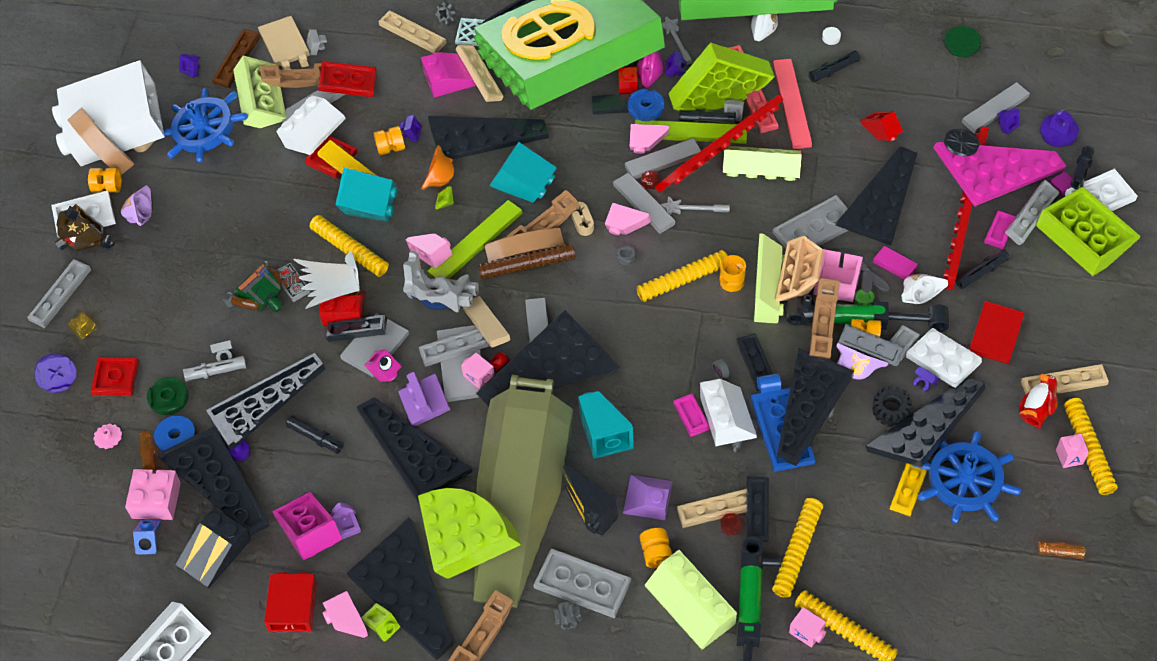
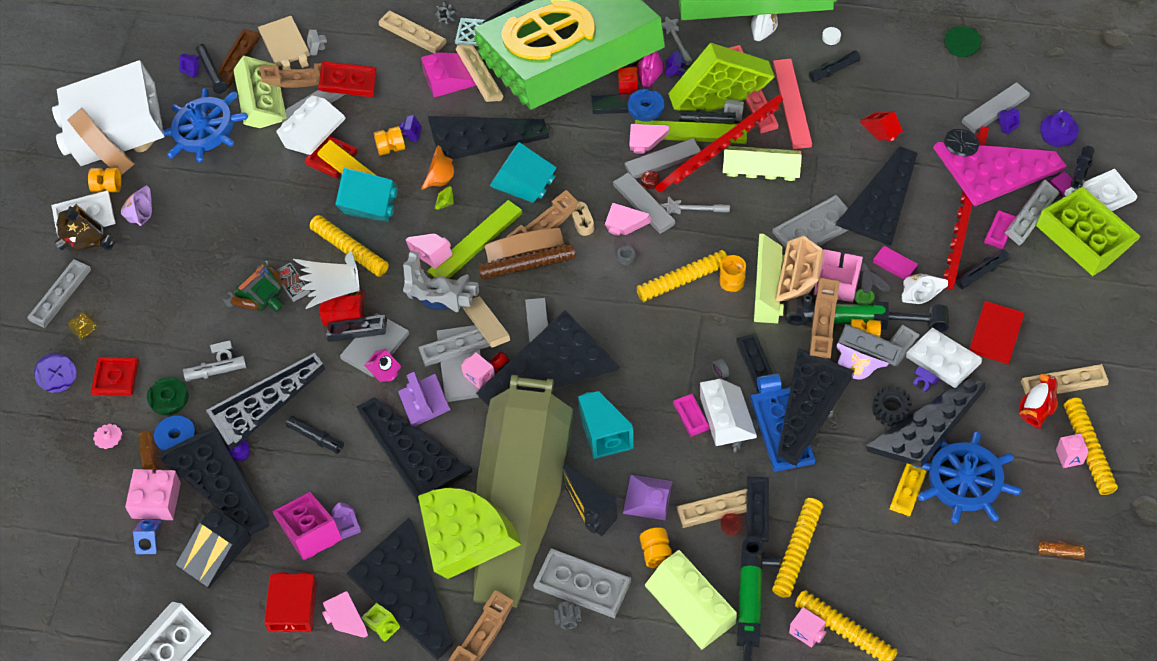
none -> black axle [196,44,227,94]

